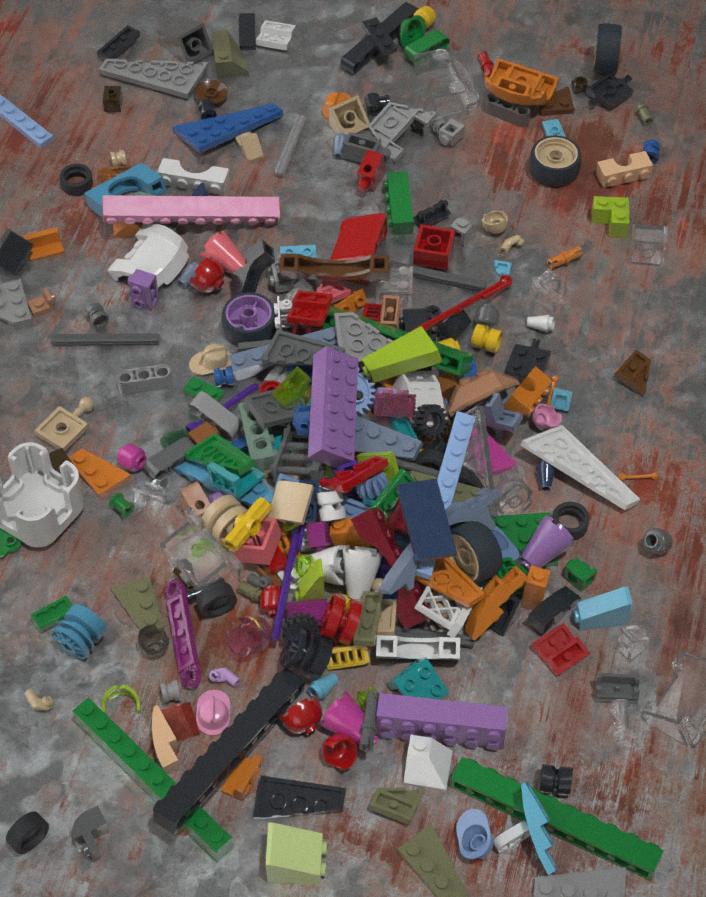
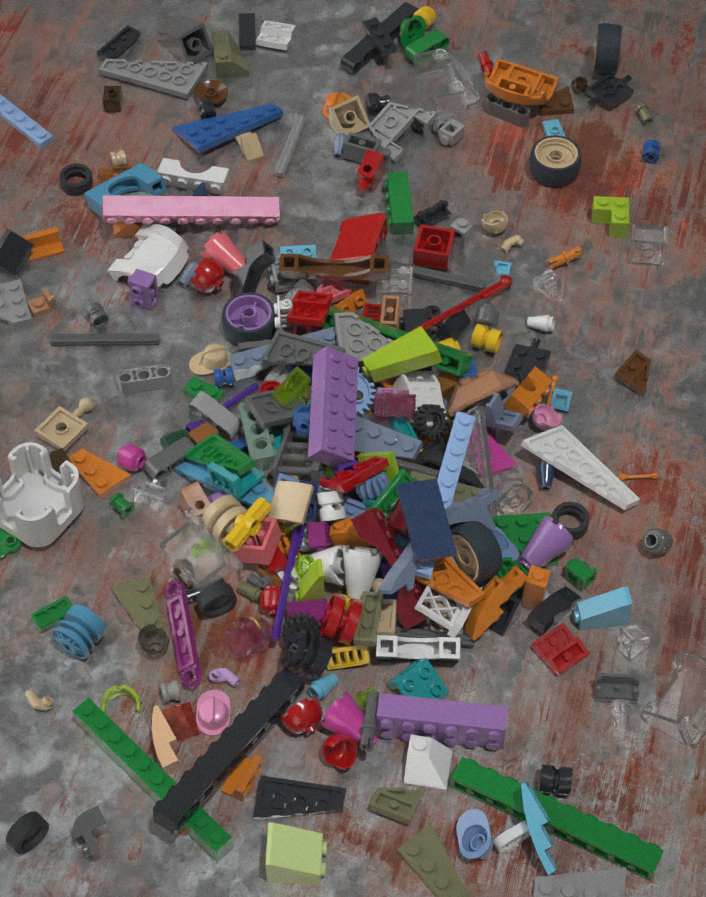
light nougat arch [596,151,653,188] -> none

